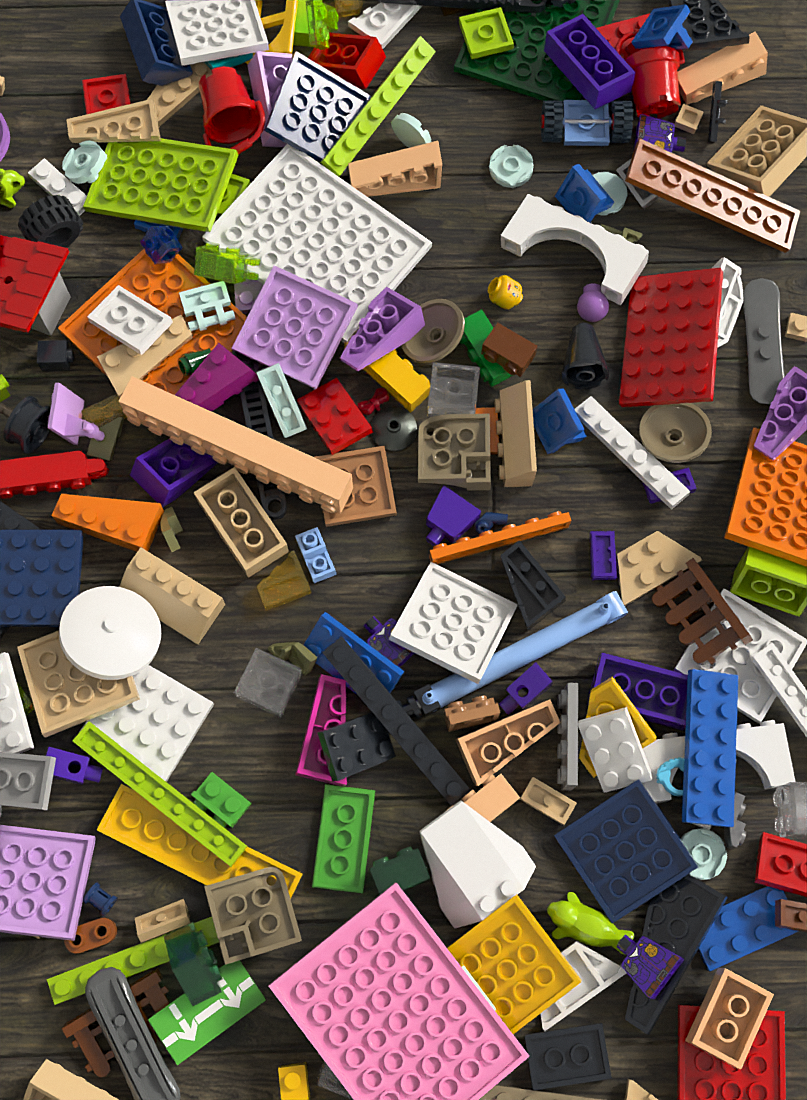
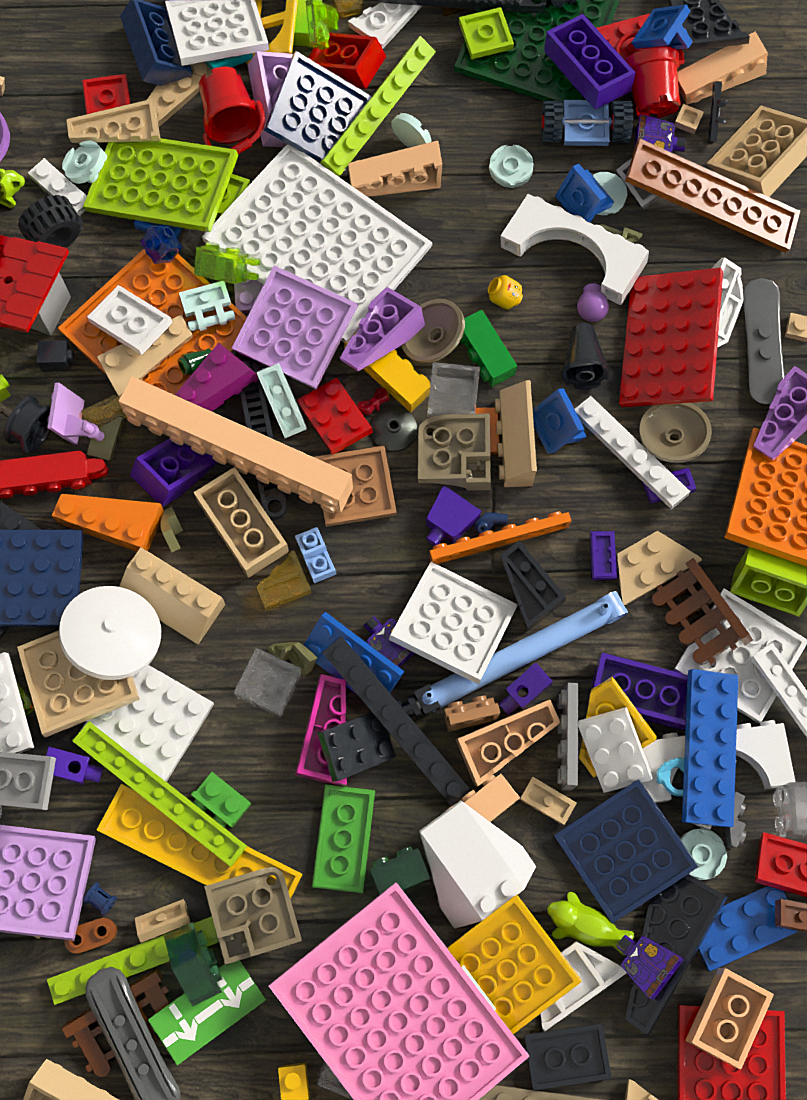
reddish brown brick [481,322,538,377] -> none

